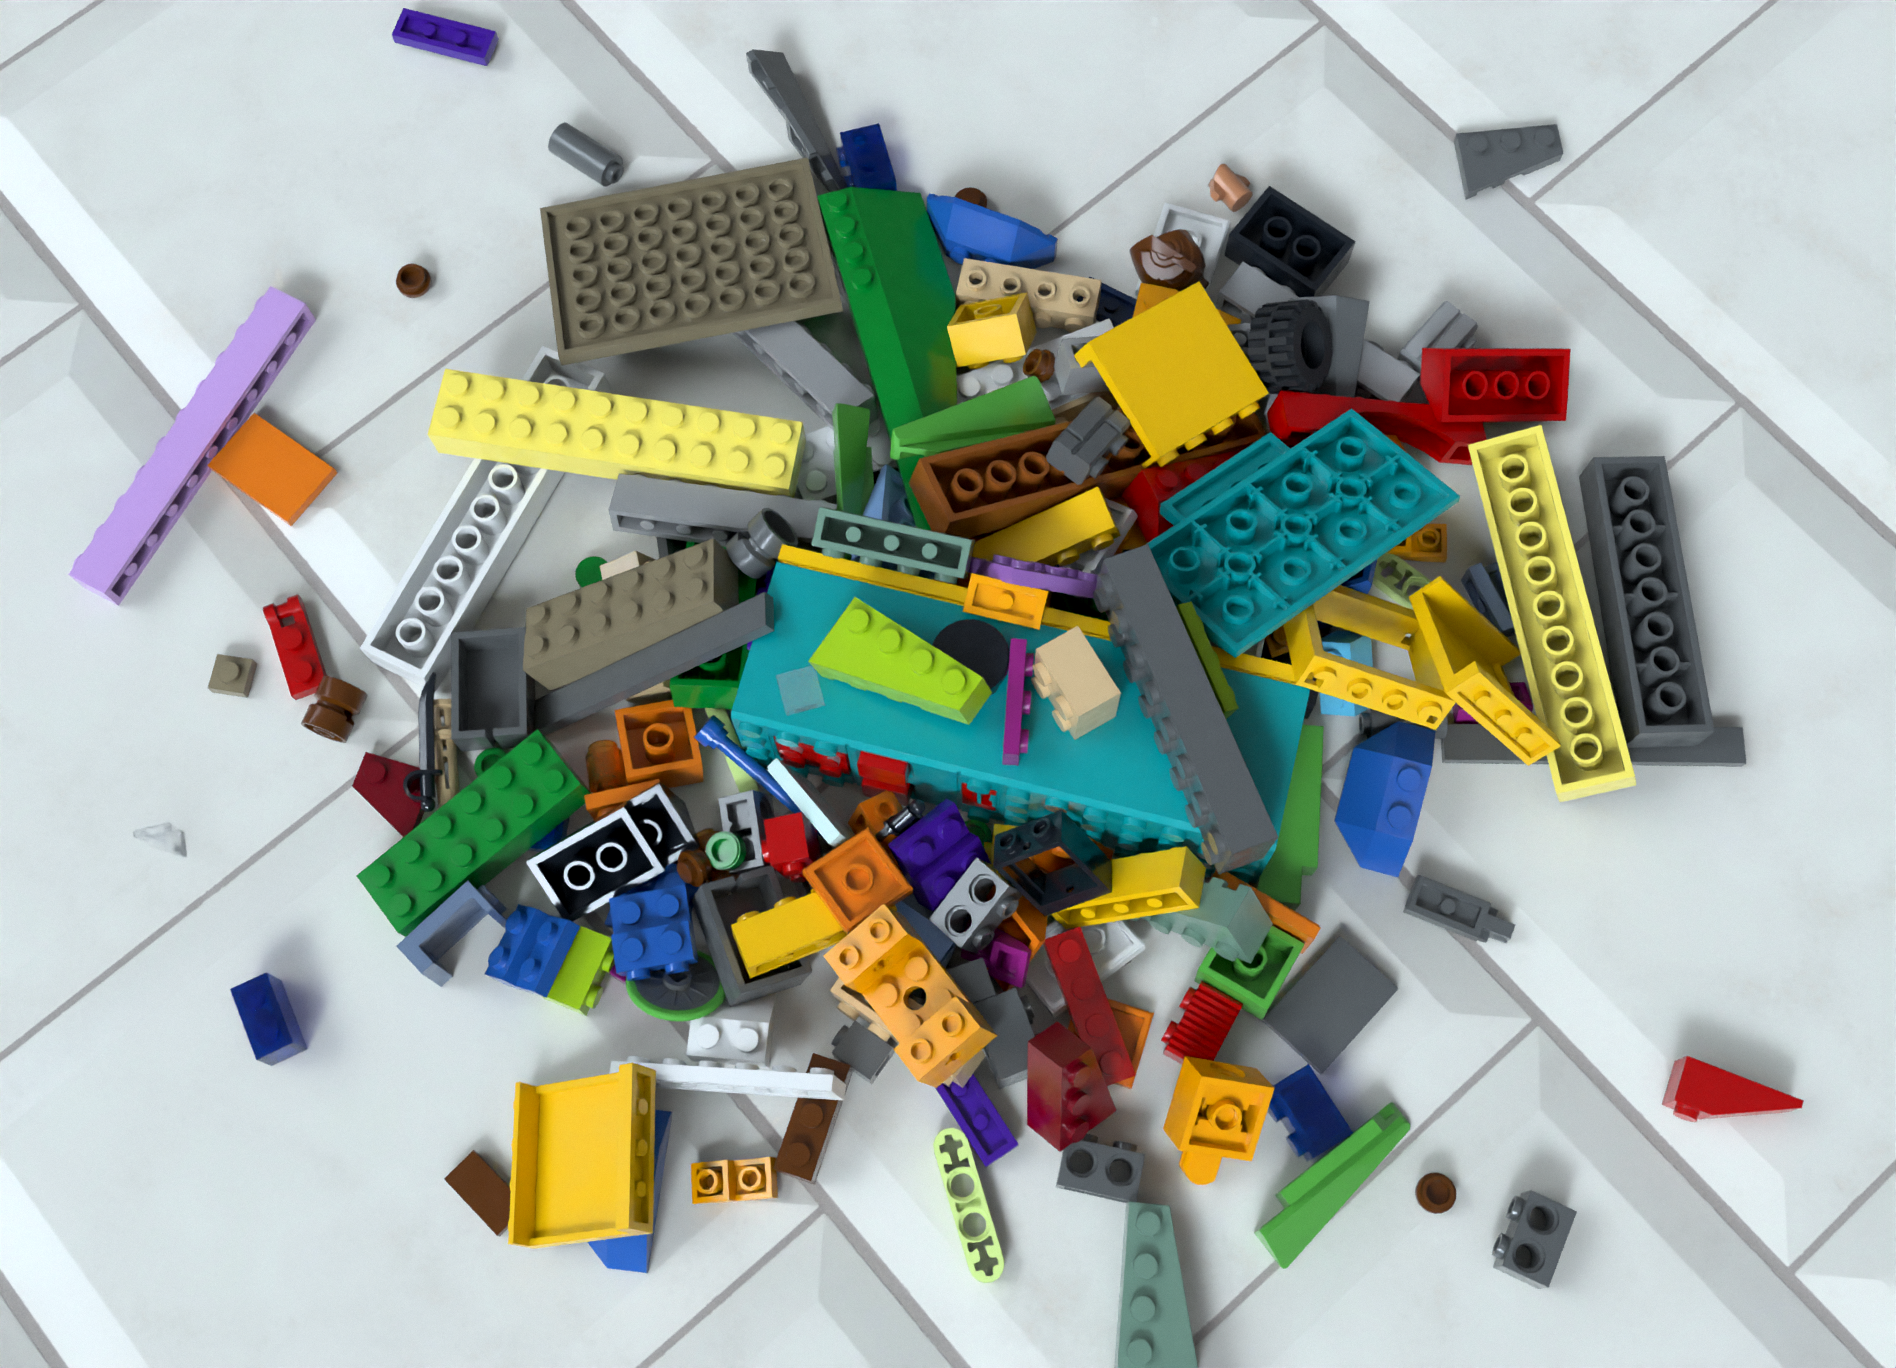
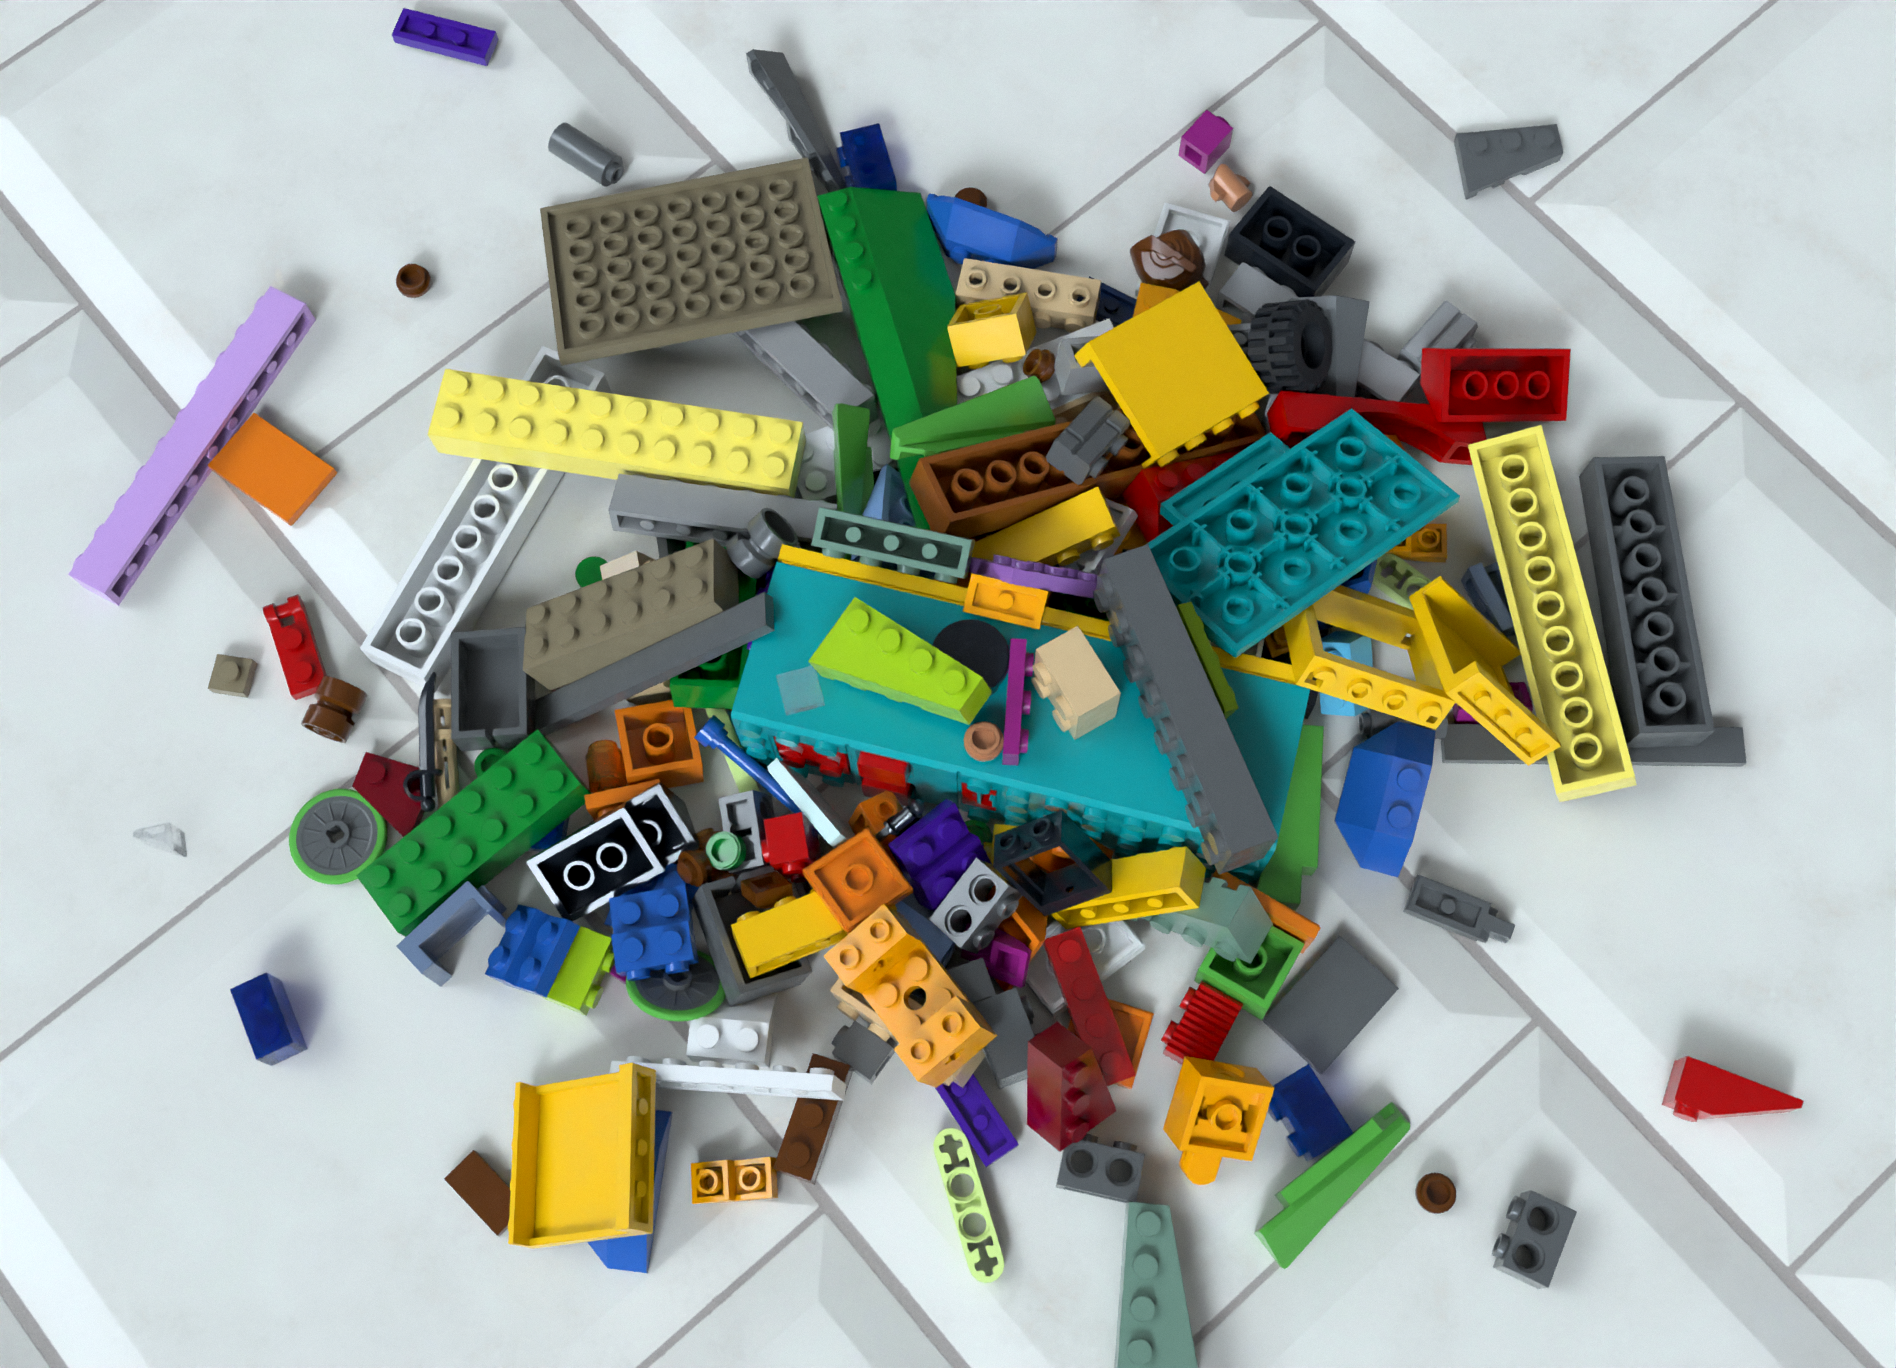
none -> dark grey wheel [289,789,387,885]
none -> reddish brown plate [740,871,793,908]
none -> nougat plate [964,721,1004,762]
none -> magenta brick [1178,109,1233,174]

